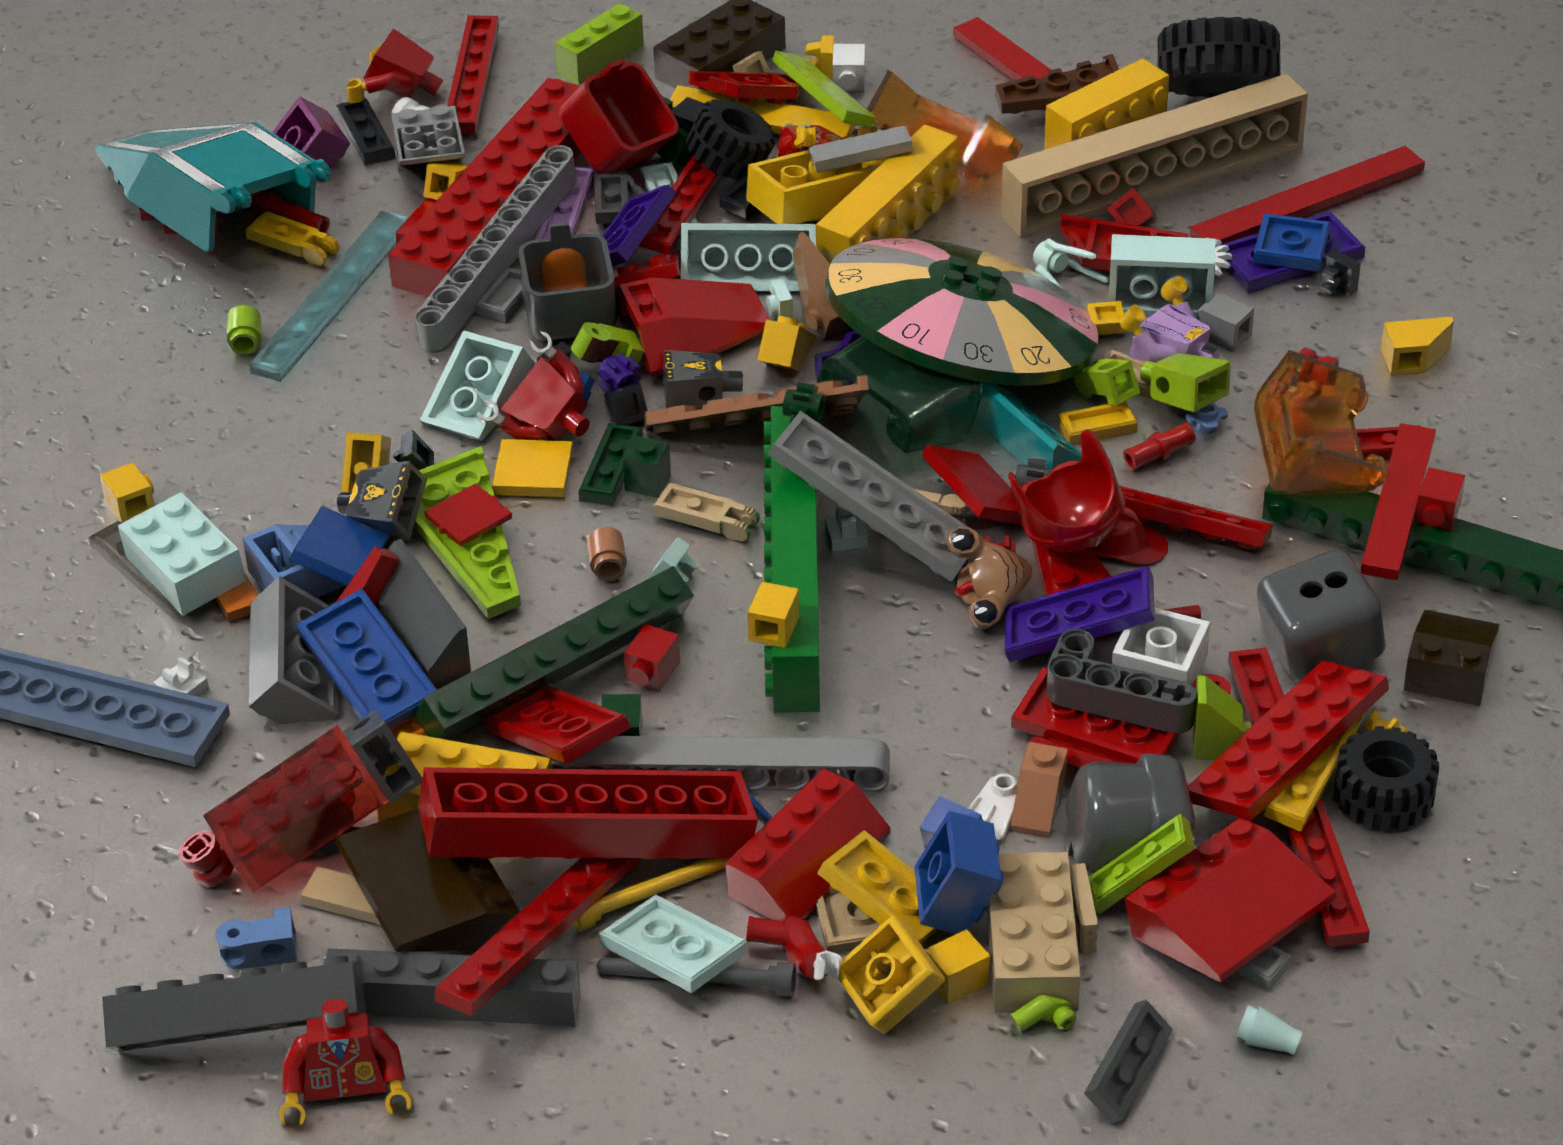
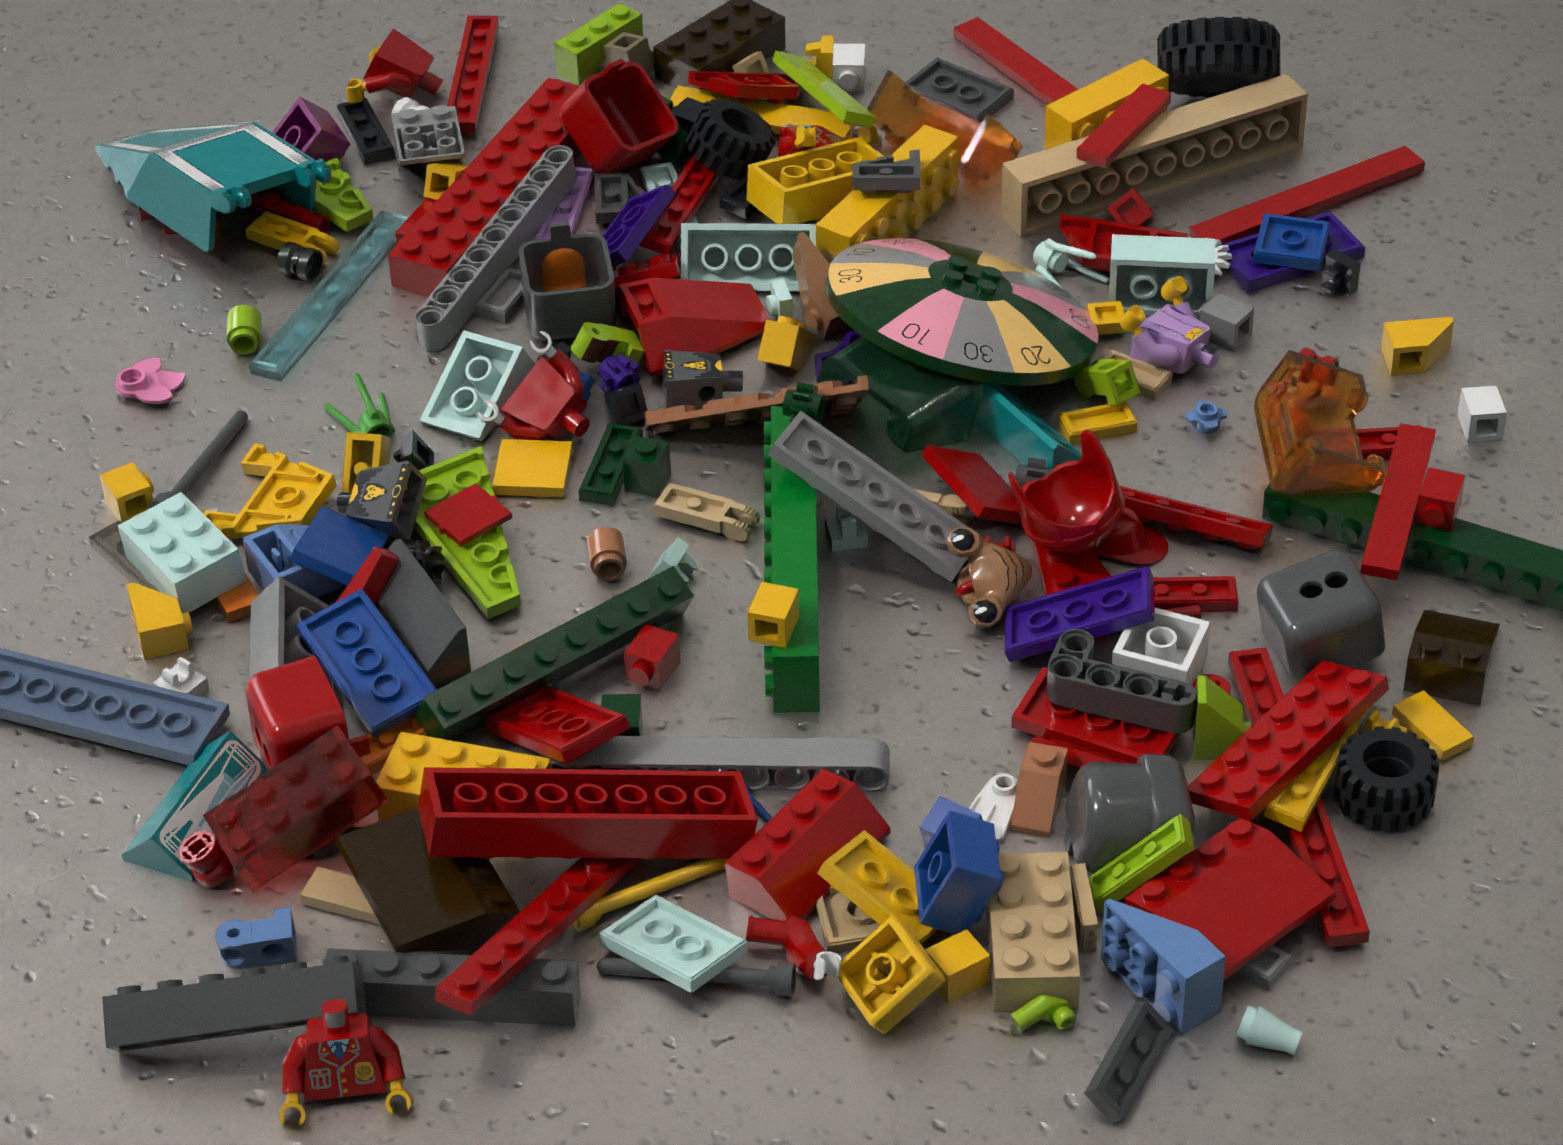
dark grey torso [343,710,422,804] -> none
light grey tile [809,125,913,173] -> none
reddish brown wing [995,54,1119,114] -> none
red pin [1123,422,1196,471] -> none
lime torso [1140,353,1231,412] -> none
none -> bright pink plate [115,357,185,404]
none -> teal slope [122,731,270,882]
none -> yellow slope [126,582,193,660]
none -> dark grey piece [149,410,248,509]
none -> yellow wing [203,443,337,539]
none -> red piece [245,655,371,798]
none -> pearl dark grey wheel [277,241,323,282]
none -> lime wing [315,157,373,232]
none -> bright green plant [324,373,395,438]
none -> black gear [408,541,448,581]
none -> dark tan brick [597,32,654,75]
none -> dark grey wing [852,150,920,193]
none -> dark grey tile [900,57,1014,128]
none -> red tile [1076,83,1171,168]
none -> medium blue slope [1101,899,1226,1035]
none -> red tile [1153,576,1239,612]
none -> yellow tile [1392,690,1474,761]
none -> white brick [1457,385,1507,443]

